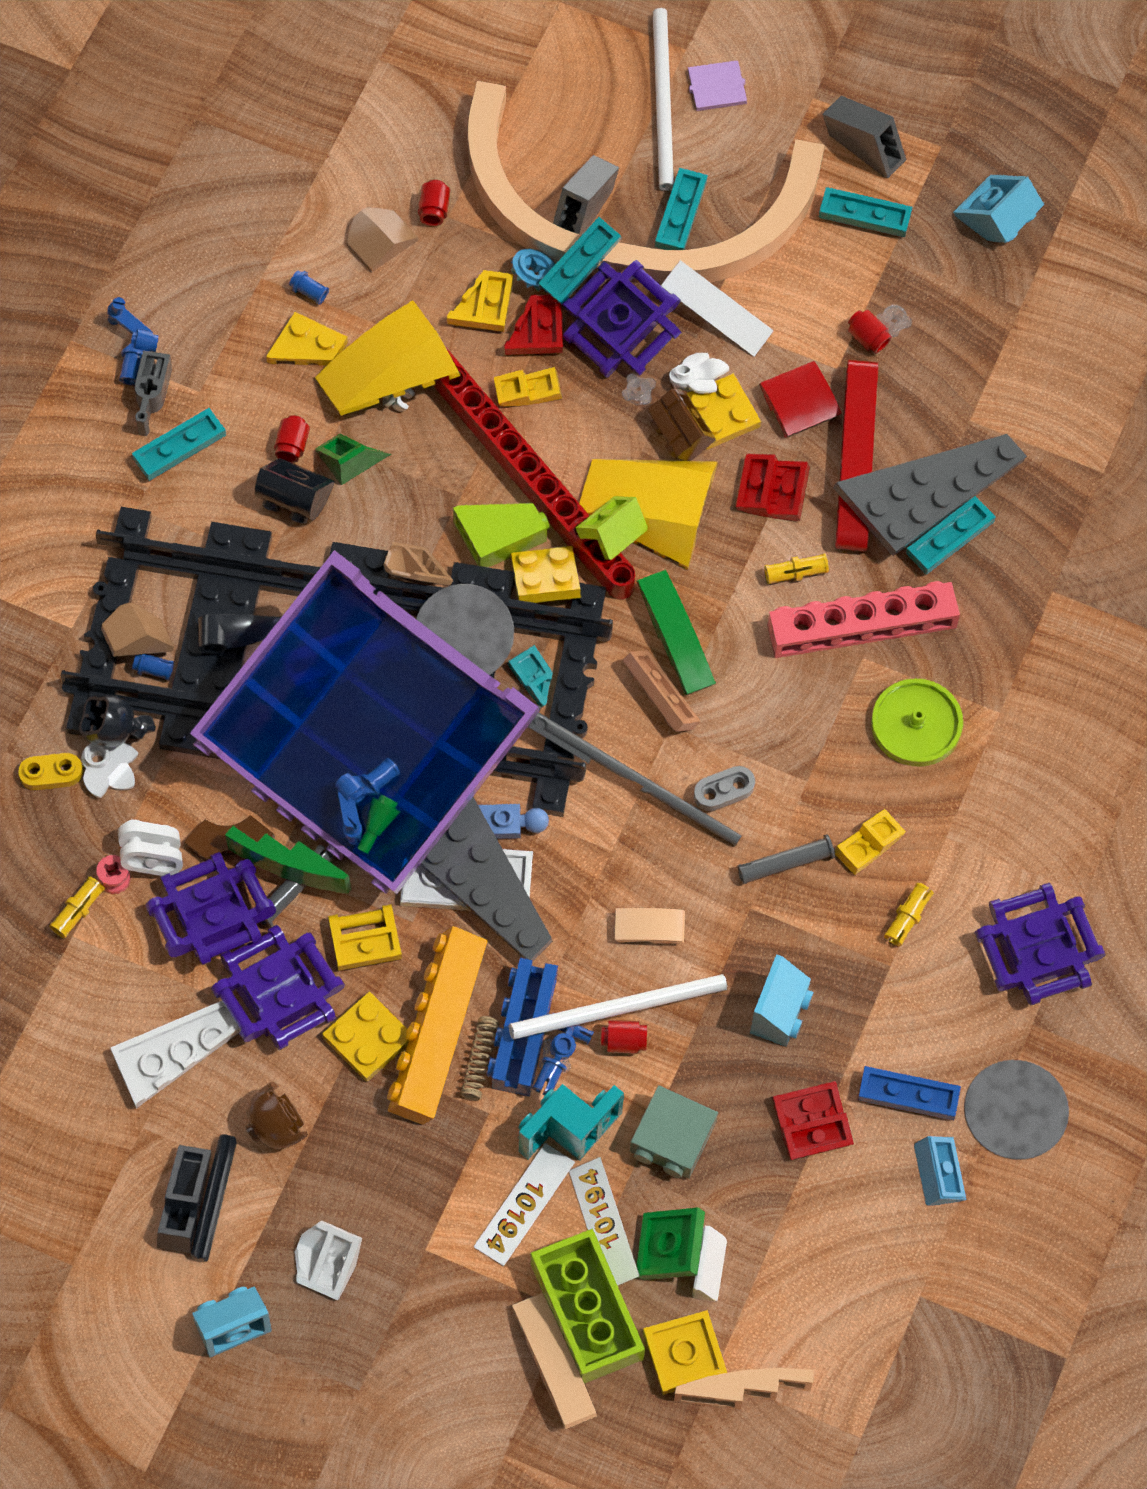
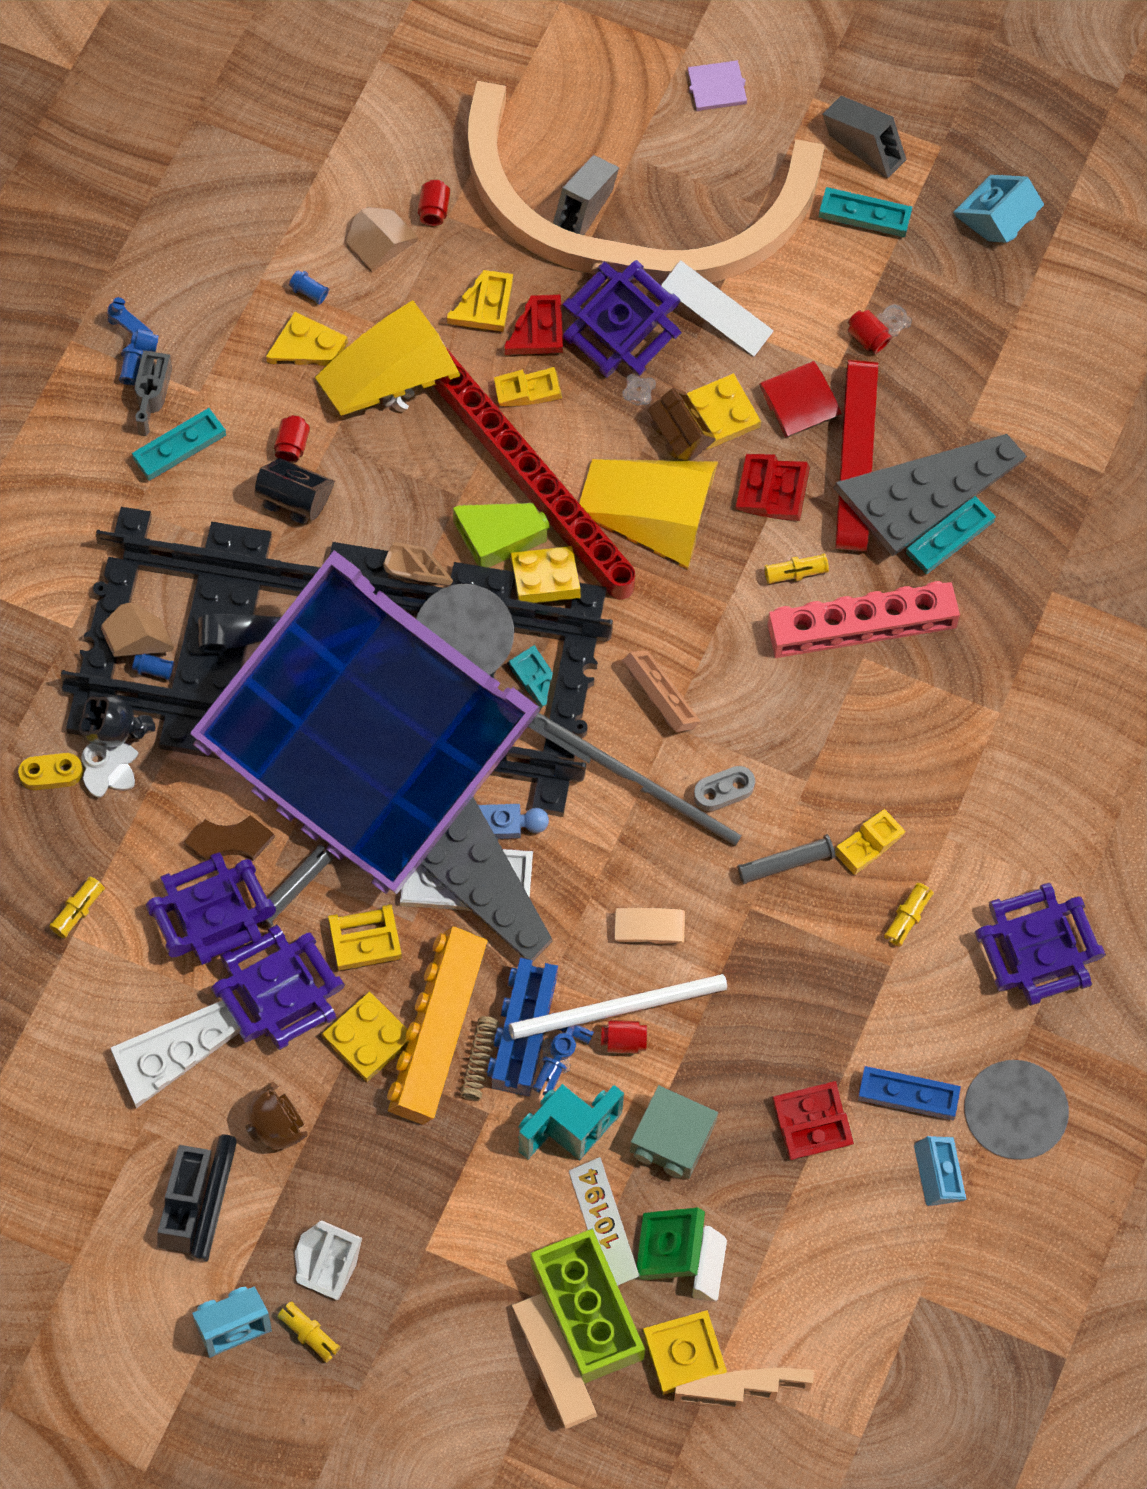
coral wheel [97,855,130,894] -> none
white brick [118,820,183,876] -> none
green slope [225,826,352,894] -> none
green slope [315,433,392,485] -> none
blue pin [335,758,400,845] -> none
green cone [357,794,401,854] -> none
white sticker [474,1143,575,1266] -> none
dark azure gear [511,249,555,291] -> none
teal plate [539,217,622,305] -> none
lime panel [576,496,648,560] -> none
green slope [637,570,716,695] -> none
white piece [653,8,674,191] -> none
teal plate [655,167,708,250] -> none
white plate [669,352,729,394] -> none
medium azure slope [750,954,814,1047] -> none
lime piece [871,678,963,767] -> none
none -> yellow pin [278,1301,341,1363]

